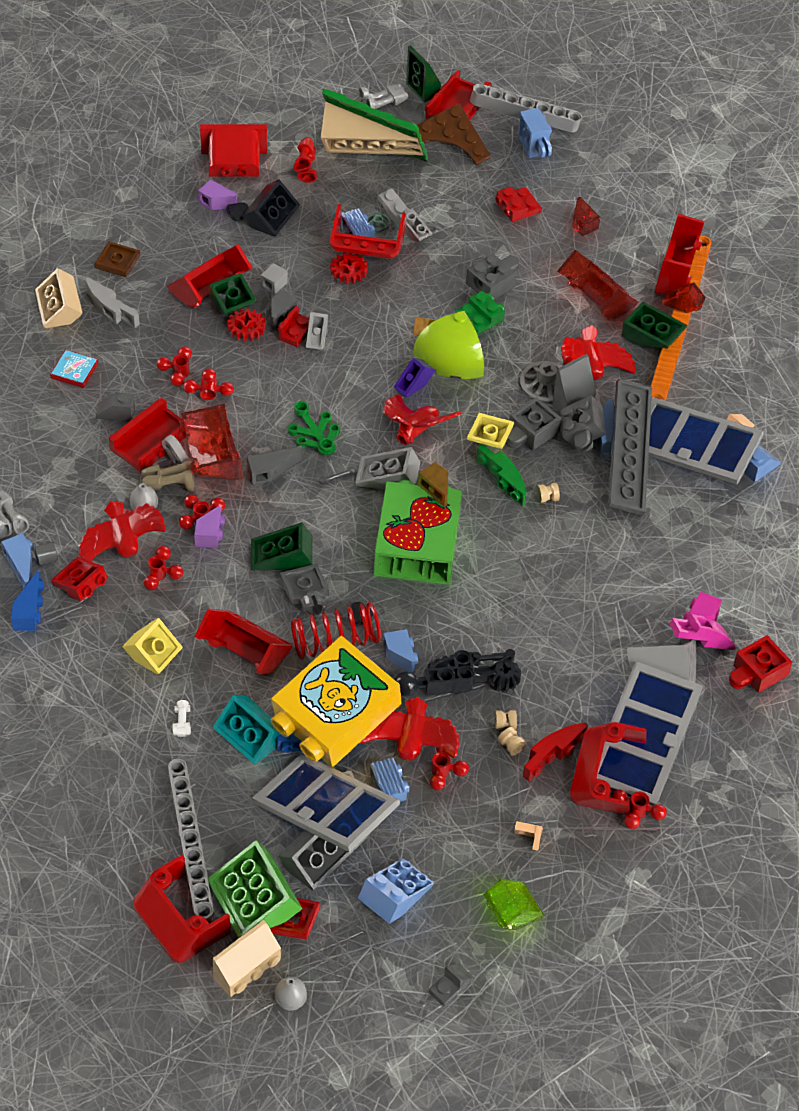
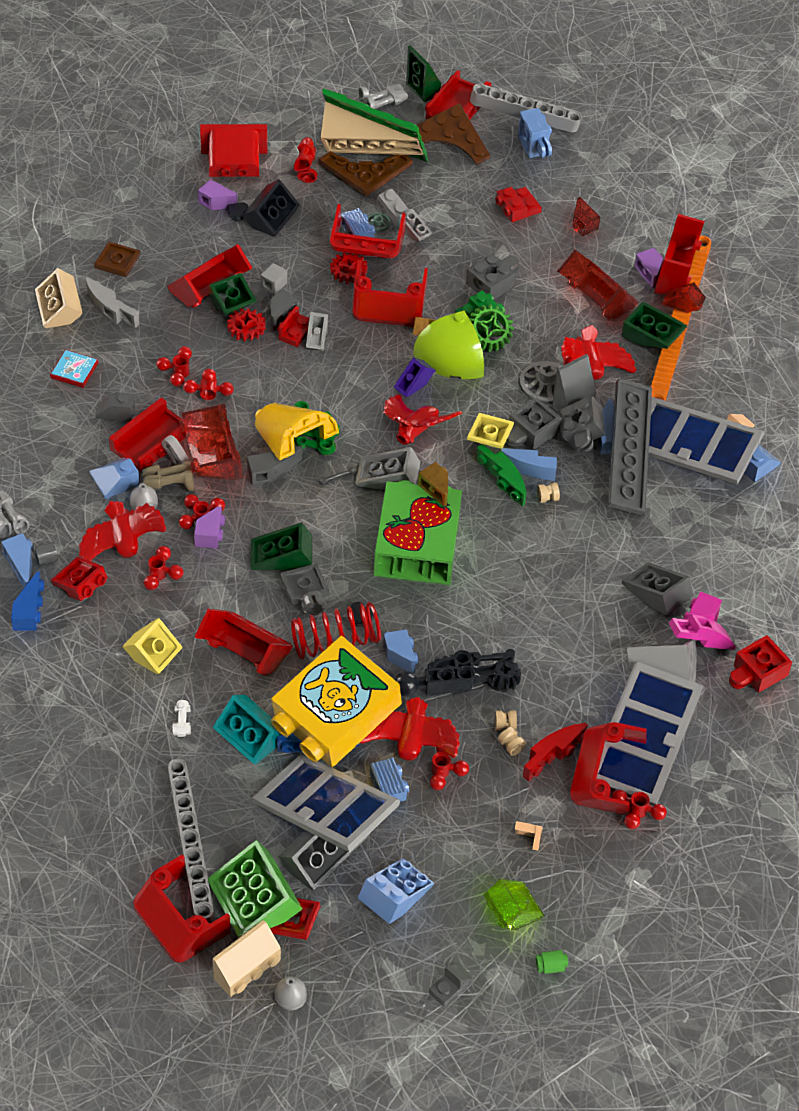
none -> medium blue slope [89,458,139,499]
none -> yellow cone [255,402,339,460]
none -> reddish brown plate [319,151,413,197]
none -> red windscreen [352,260,428,327]
none -> bright green gear [469,304,514,352]
none -> medium blue slope [501,448,557,481]
none -> bright green brick [536,950,568,974]
none -> dark grey slope [622,562,693,615]
none -> medium lavender slope [635,248,663,288]

